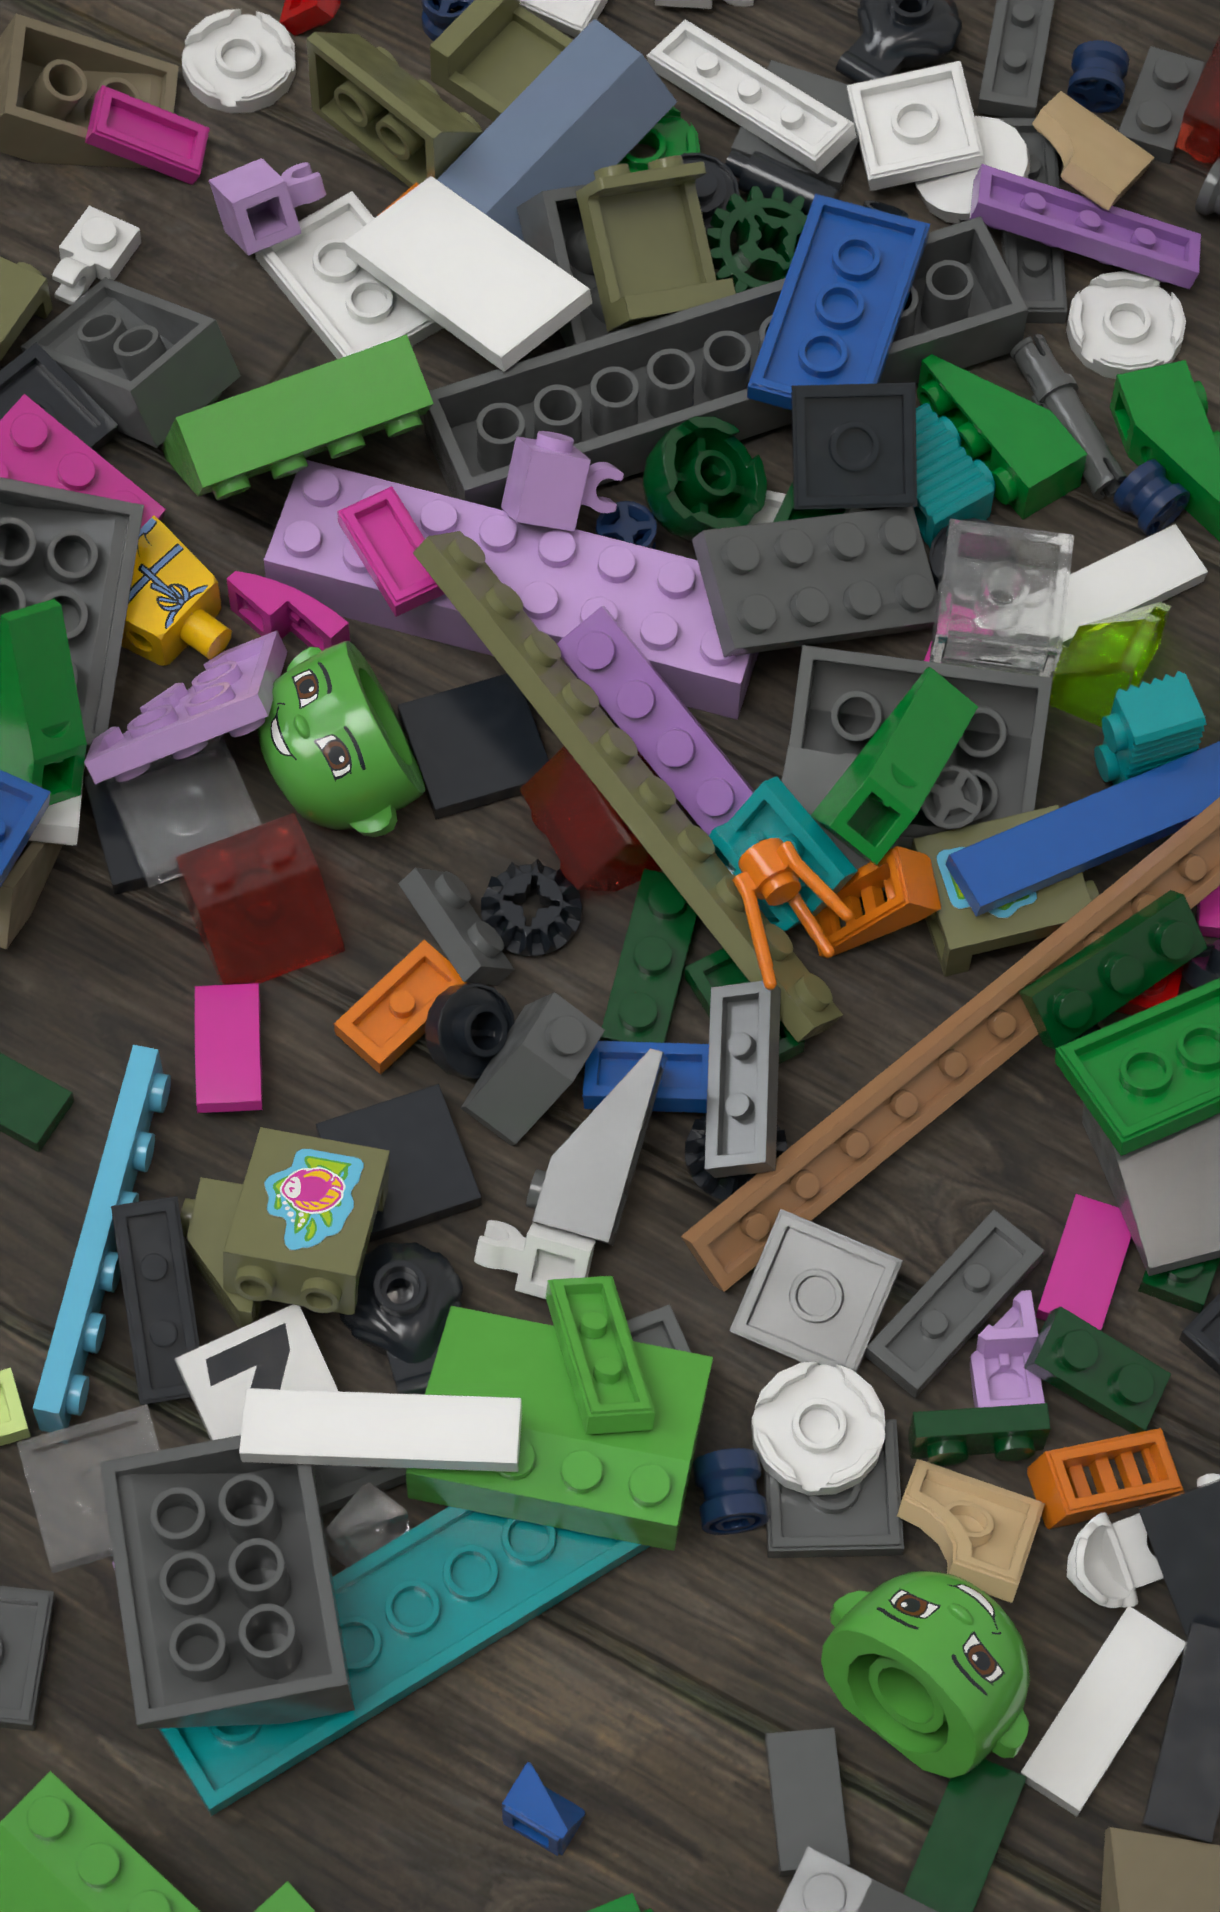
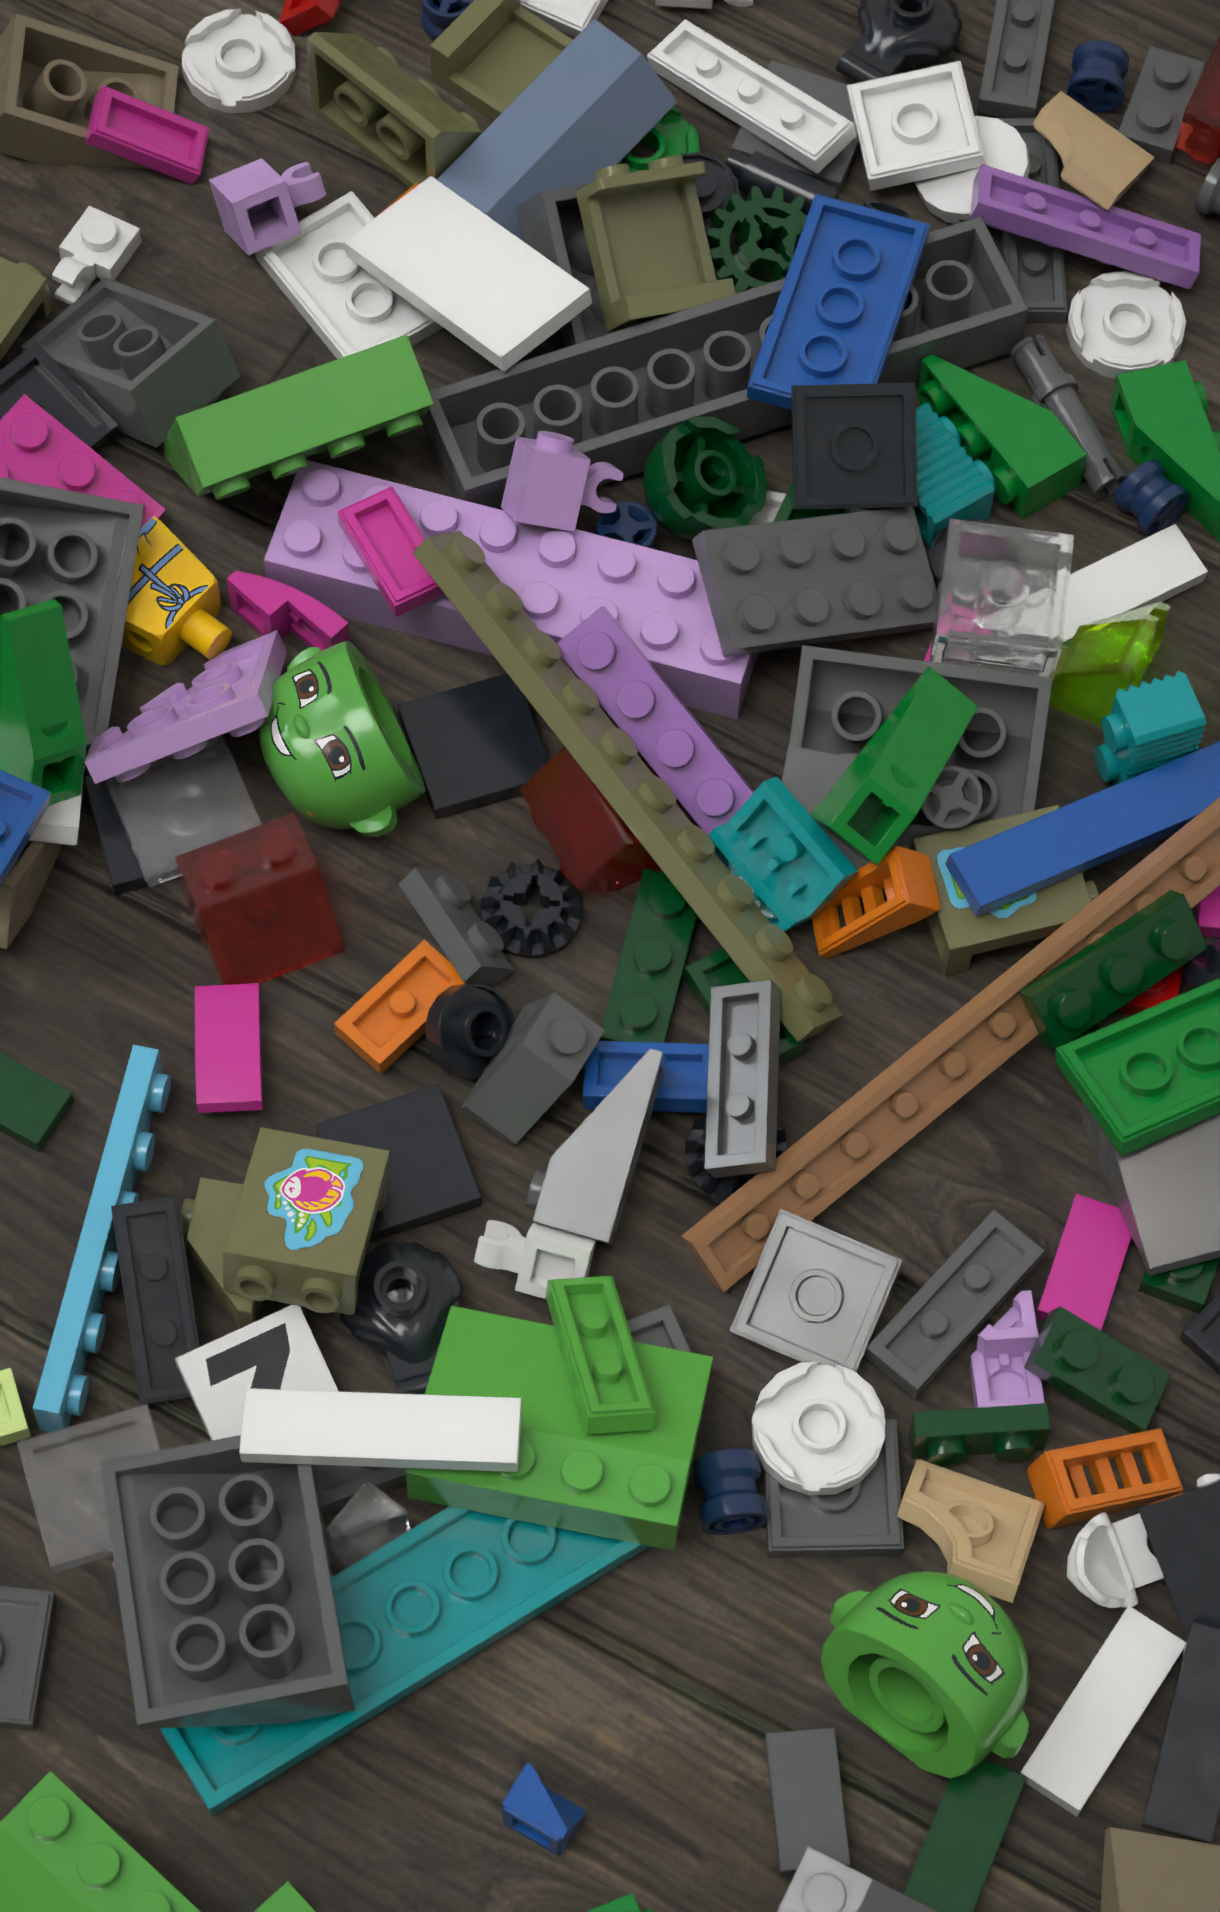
orange plant [732,838,853,990] -> none

